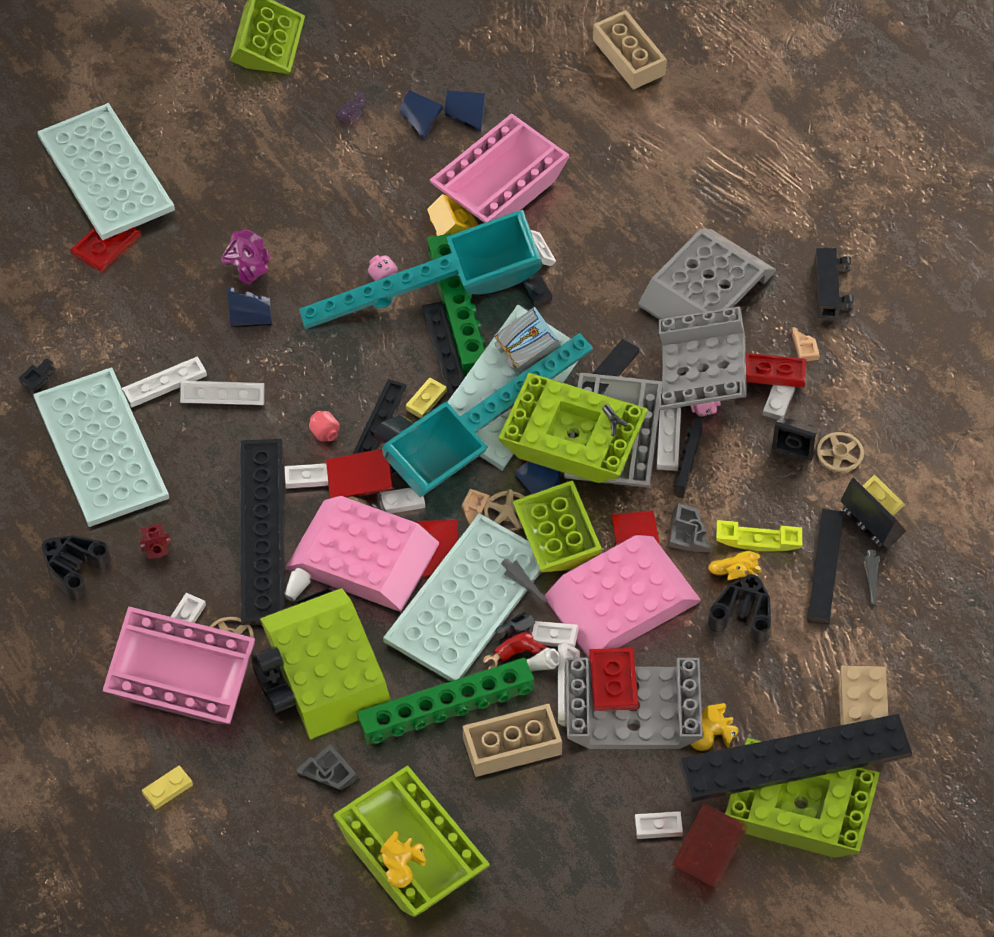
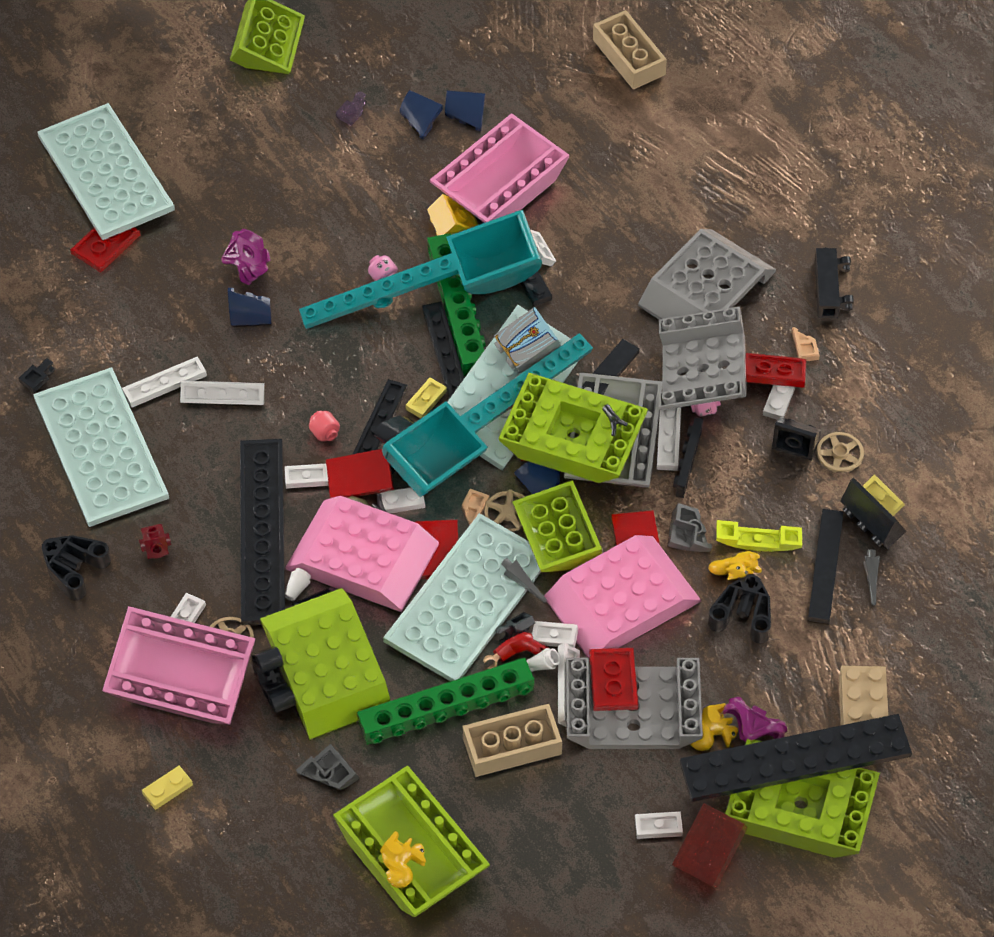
none -> magenta piece [721,697,788,742]

